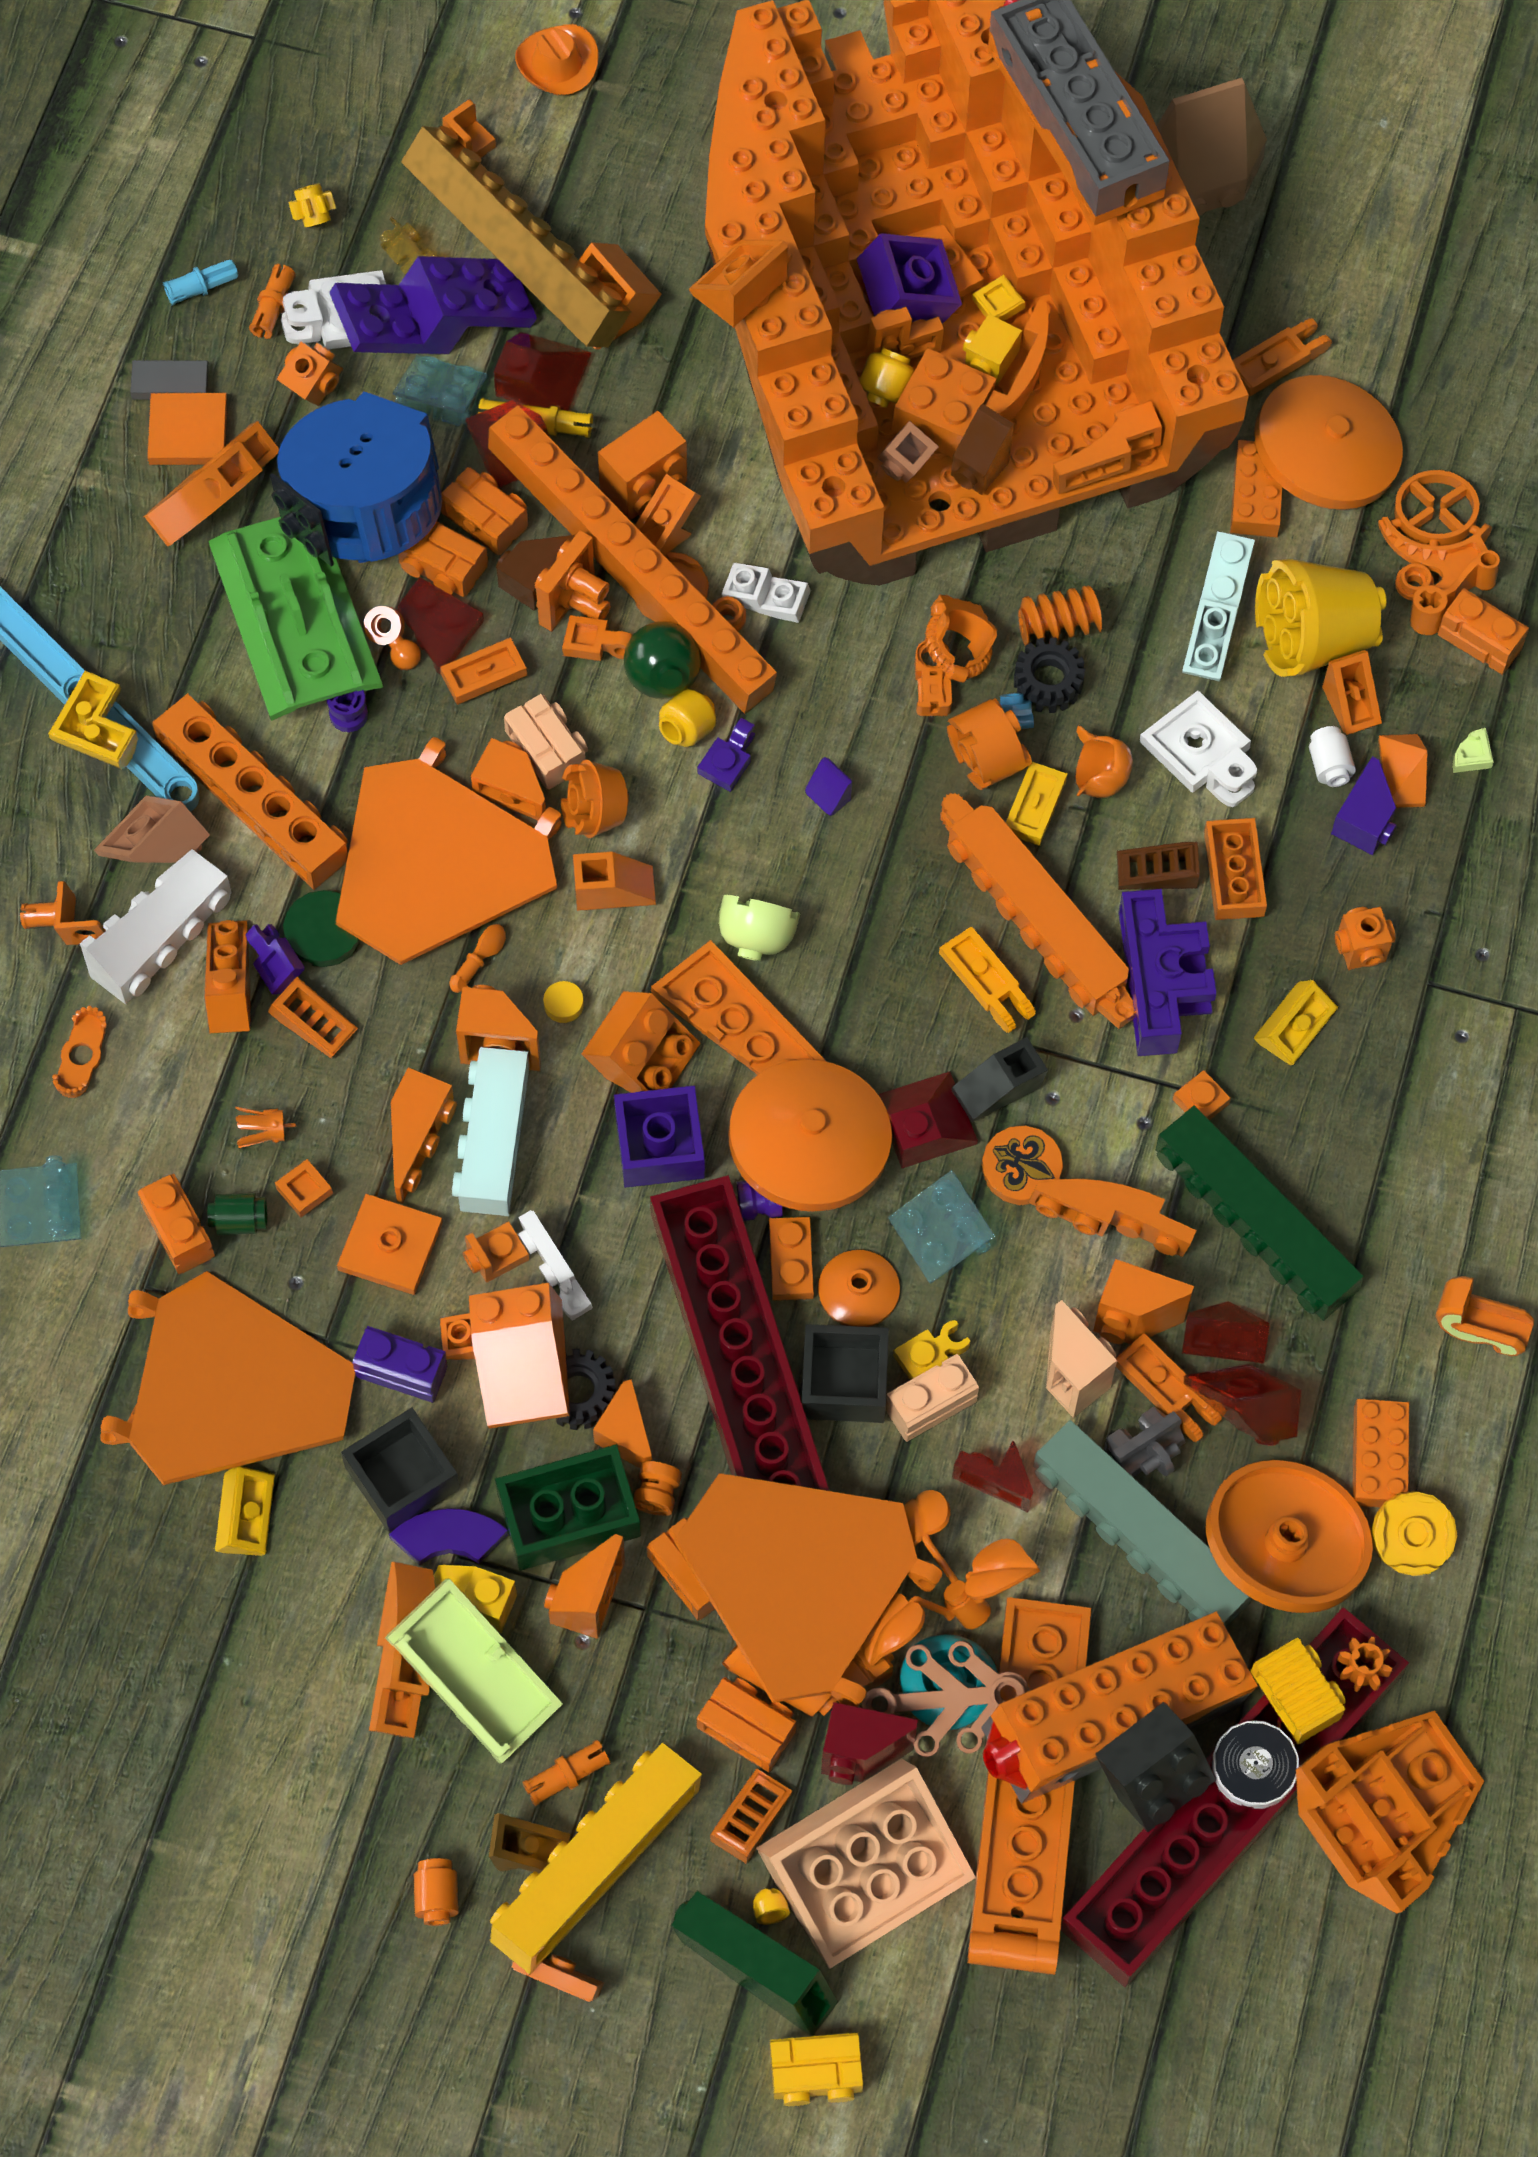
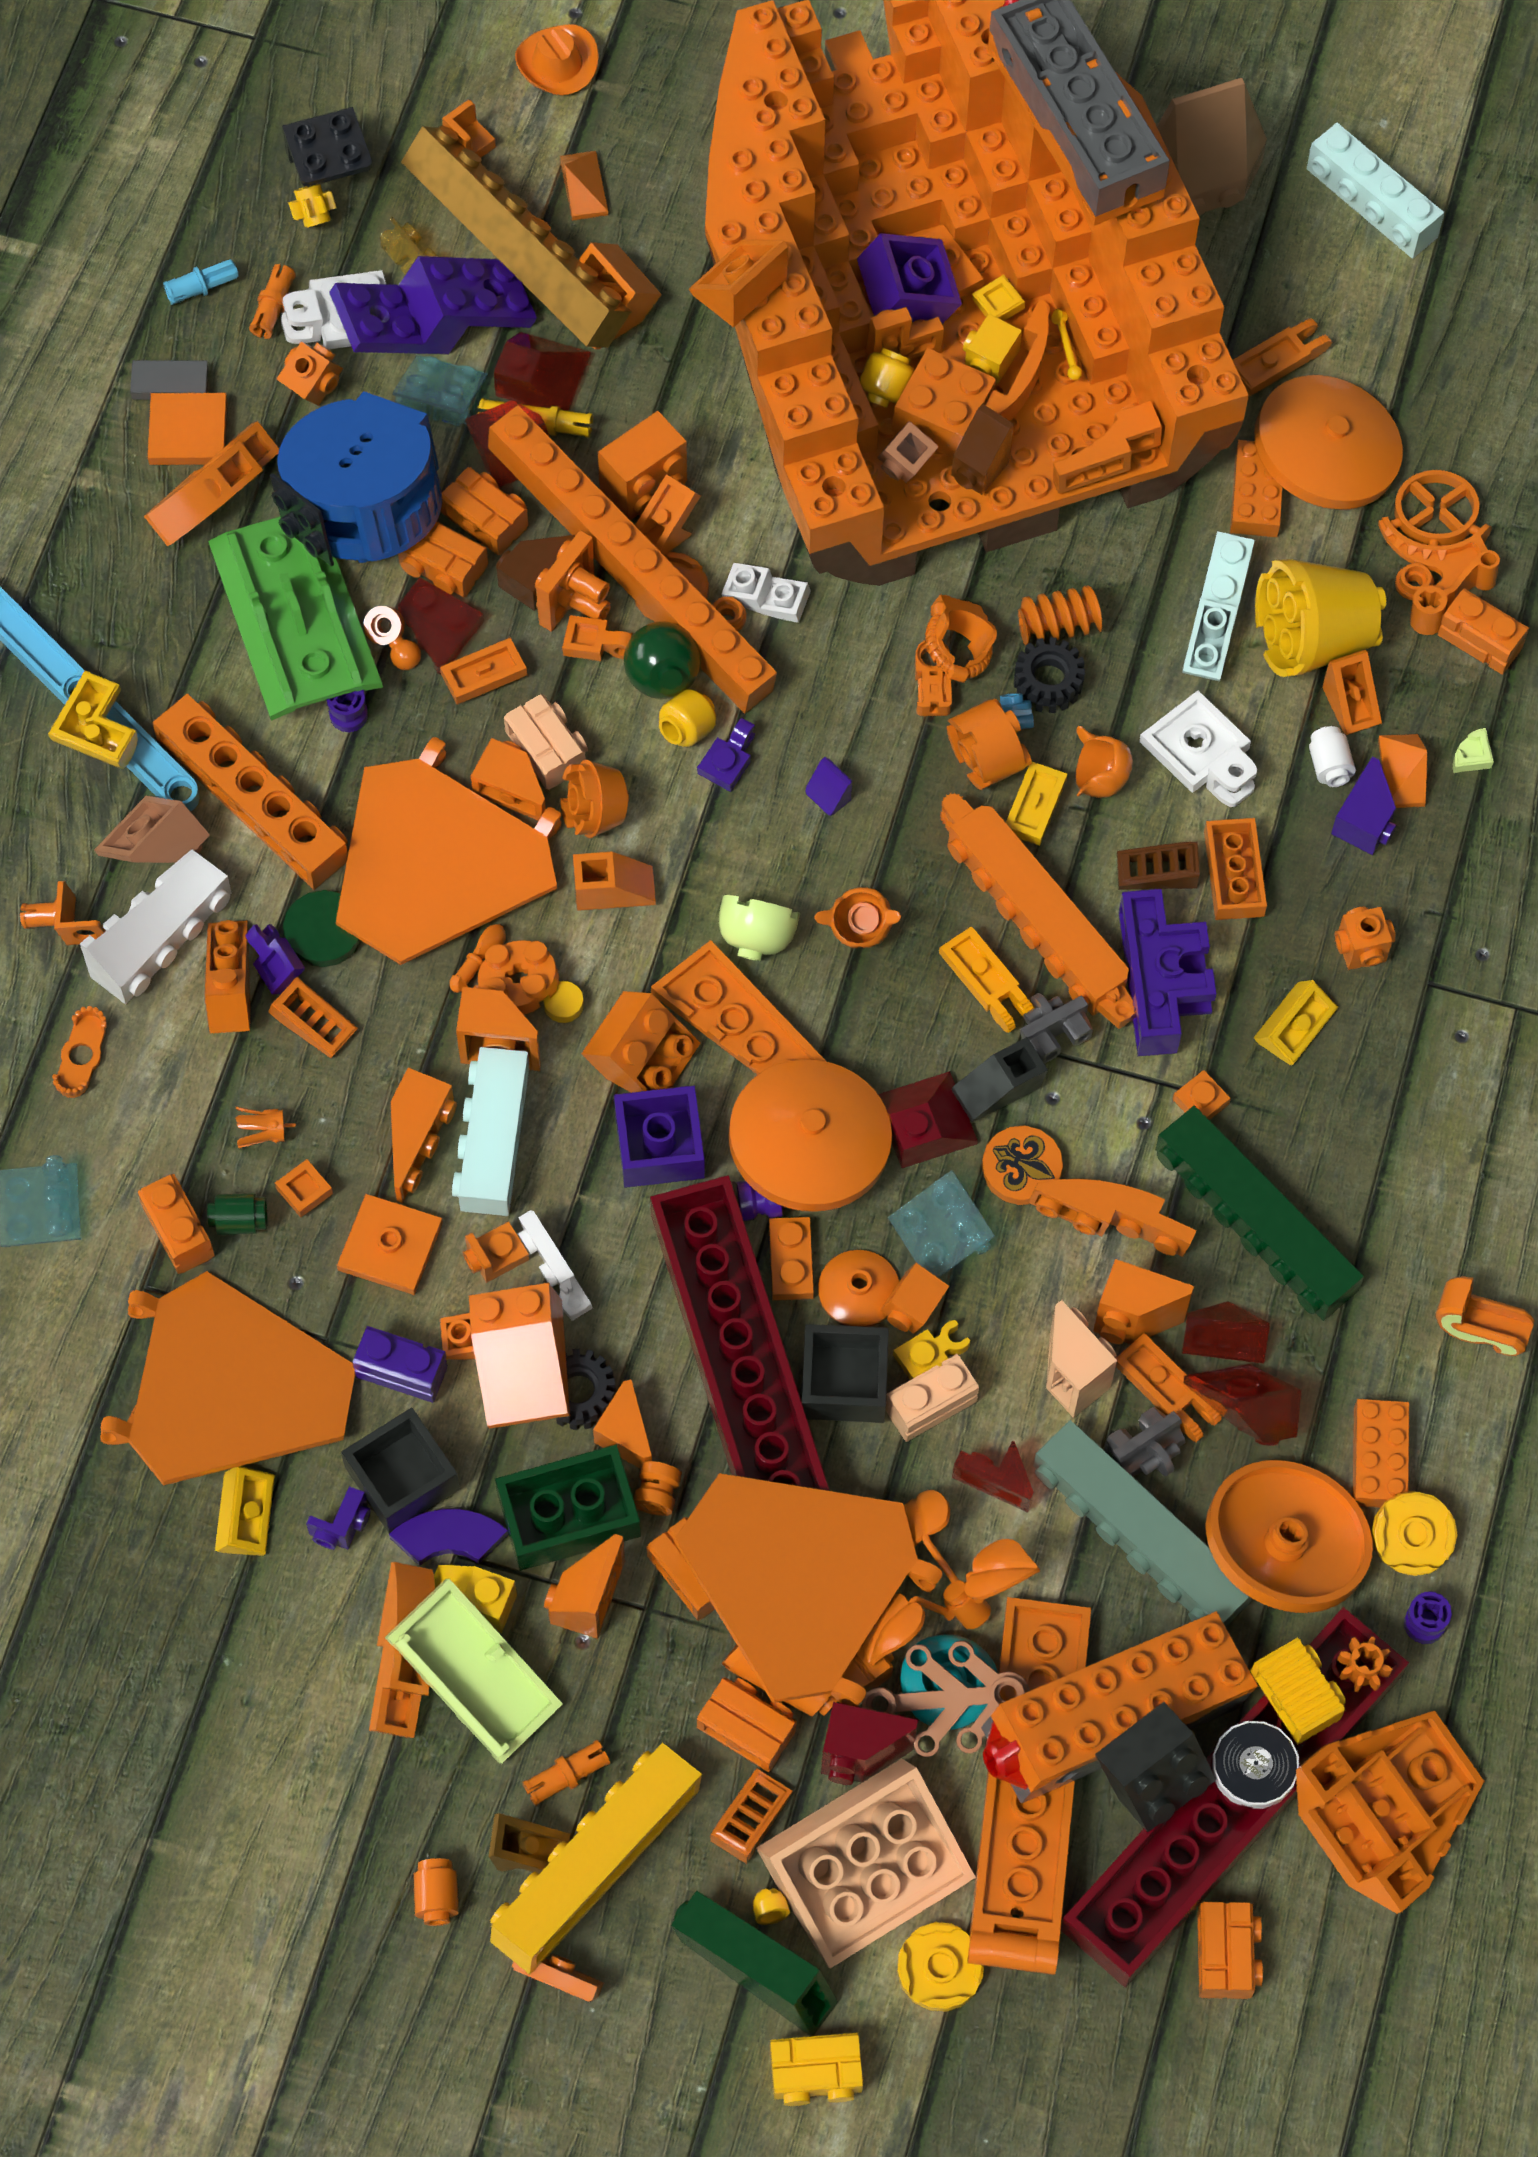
none -> black bracket [282,107,372,187]
none -> dark purple bracket [306,1486,371,1550]
none -> orange plate [478,940,559,1015]
none -> orange slope [560,151,608,221]
none -> orange hair [814,887,901,948]
none -> orange brick [880,1263,949,1334]
none -> yellow tile [897,1922,984,2012]
none -> flat silver hips [1020,993,1093,1064]
none -> yellow hinge [1051,309,1082,380]
none -> orange brick [1197,1902,1263,1999]
none -> light aqua brick [1306,123,1444,259]
none -> dark purple wheel [1404,1592,1452,1644]

